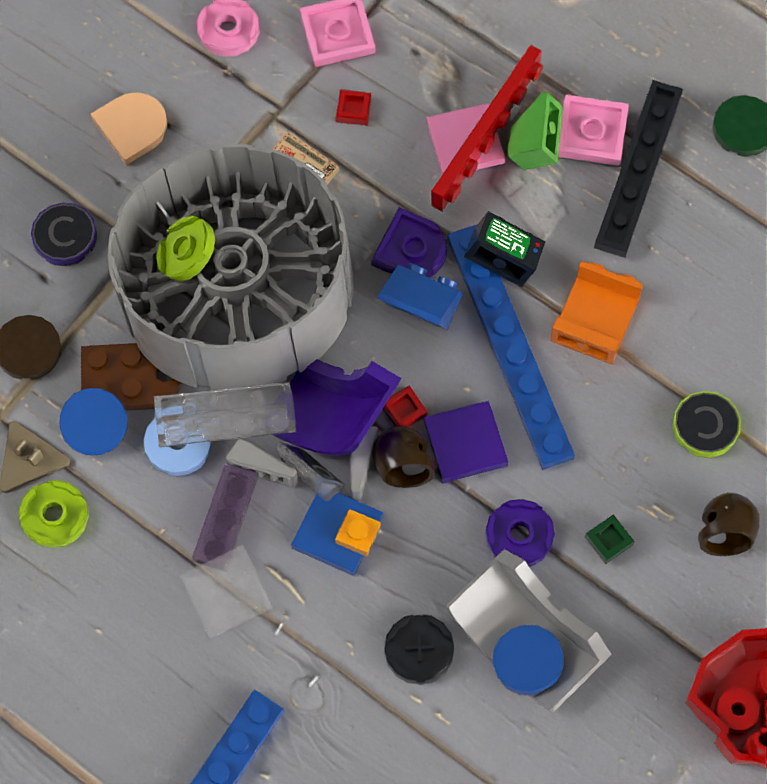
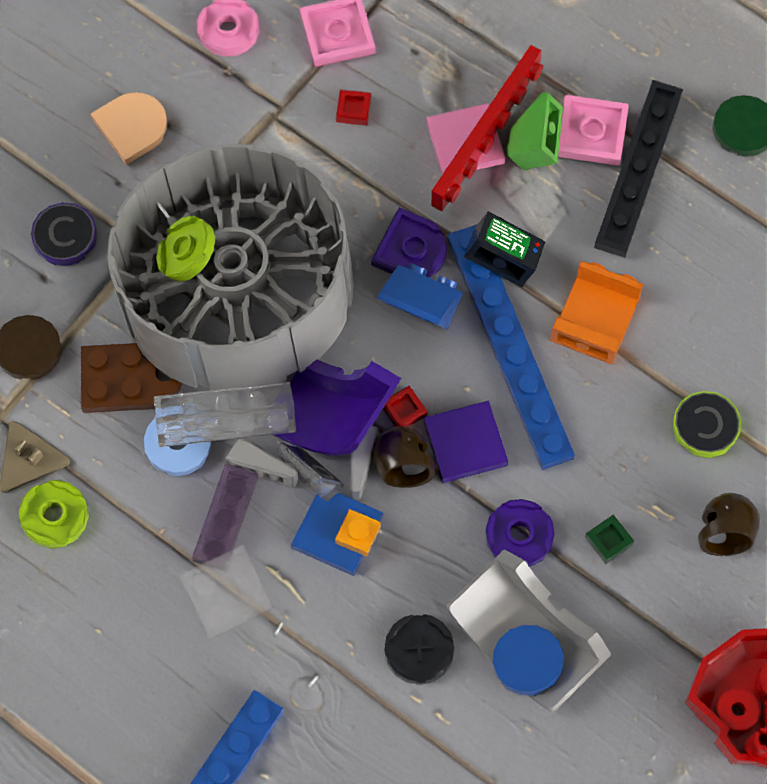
blue tile [60,388,128,455] -> none
tile [273,132,339,185] -> none

